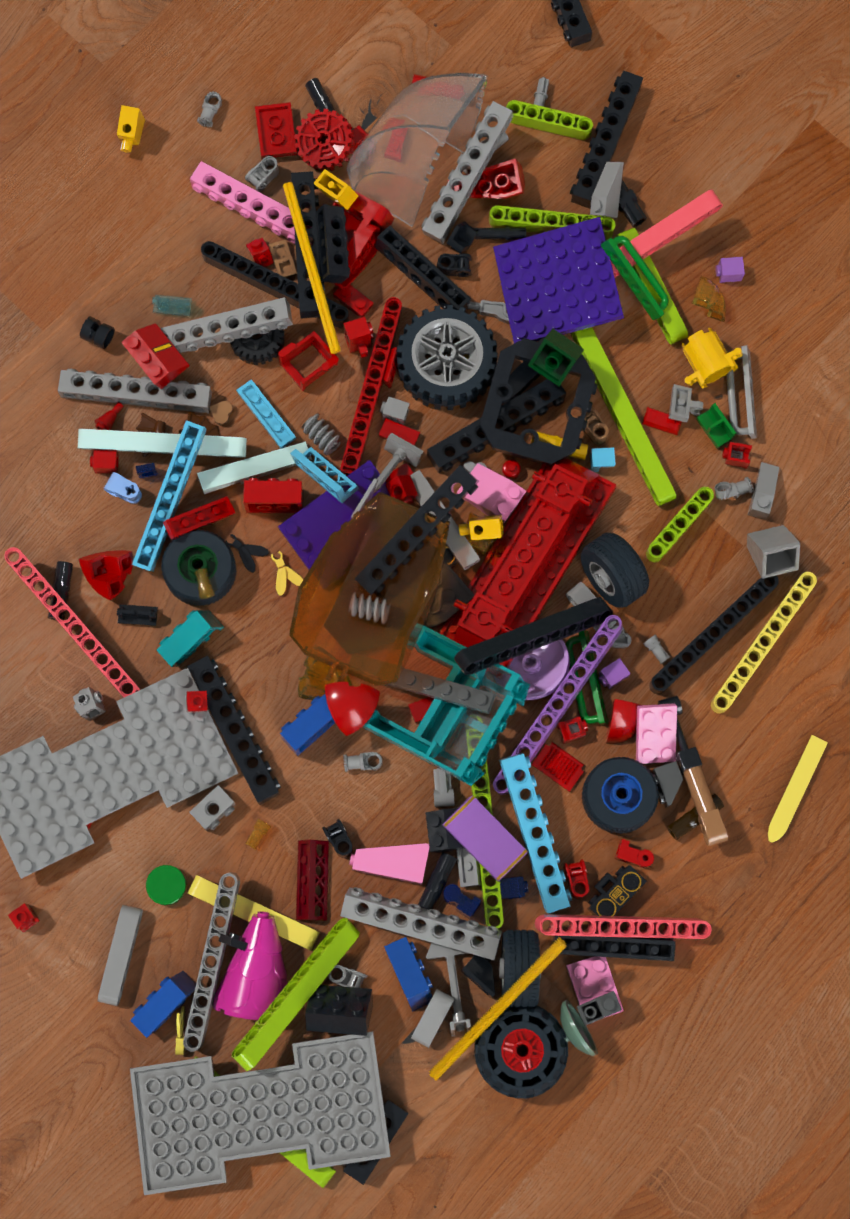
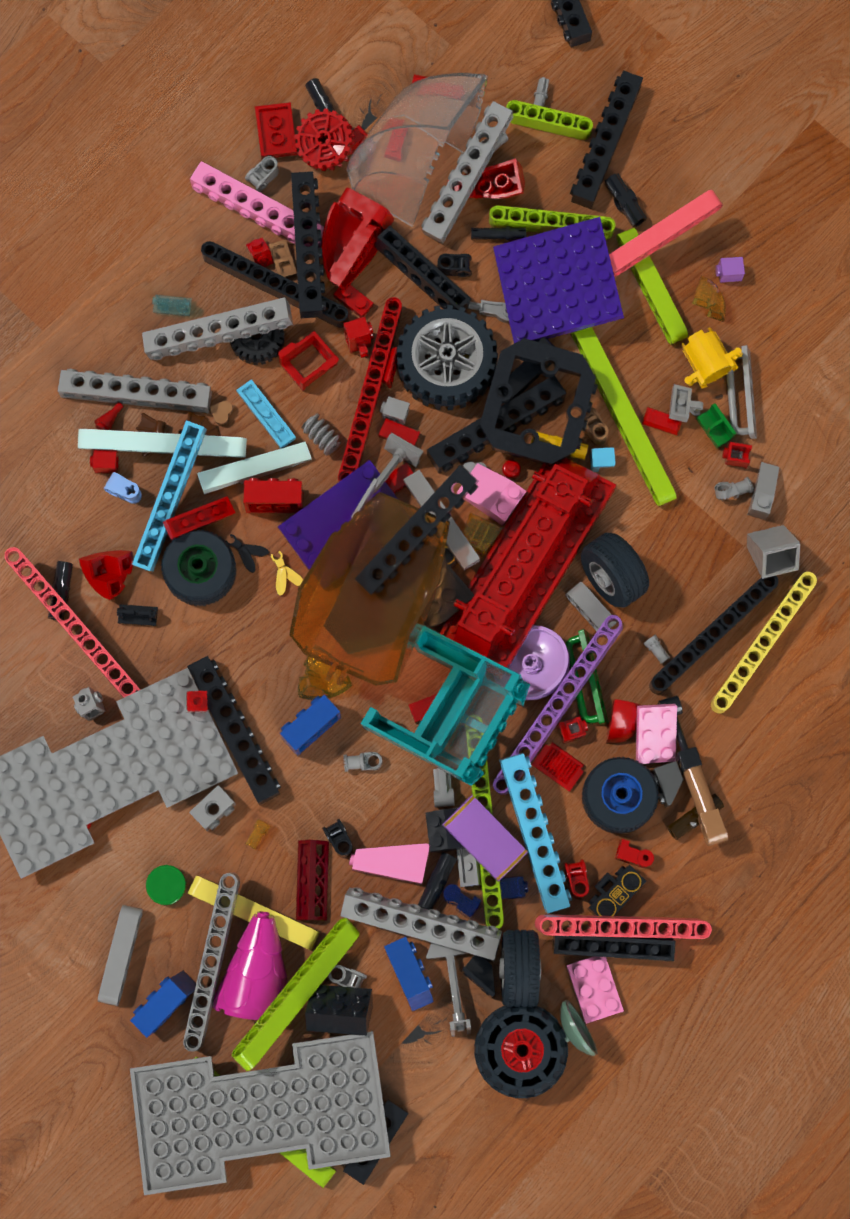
red window [8,903,40,932] -> none
black wheel [80,316,115,349] -> none
yellow torso [117,105,145,153] -> none
red slope [121,323,190,390] -> none
clear blue tile [136,463,158,478] -> none
teal wedge [157,610,224,667] -> none
light yellow piece [175,1006,185,1055] -> none
clear yellow pin [195,568,215,599] -> none
light grey connector [197,91,222,127] -> none
black plate [218,933,248,951] -> none
yellow axle [283,182,340,354] -> none
medium azure fence [290,447,359,503] -> none
yellow brick [313,169,358,210] -> none
black brick [316,204,350,284] -> none
red brick [325,682,380,736] -> none
dark grey plate [346,654,496,714] -> none
light grey piece [349,592,391,624] -> none
red brick [385,475,418,506] -> none
light grey beam [411,989,455,1048] -> none
yellow axle [429,937,567,1081] -> none
black panel [447,221,478,254] -> none
black beam [454,597,613,675] -> none
yellow torso [459,514,504,540] -> none
dark green slope [528,328,584,387] -> none
dark grey slope [577,991,622,1026] -> none
light grey slope [590,162,624,218] -> none
medium lavender brick [599,658,630,690] -> none
green piece [601,236,669,320] -> none
light grey tile [611,625,632,648] -> none
lime beam [646,486,714,563] -> none
light yellow piece [768,735,828,843] -> none

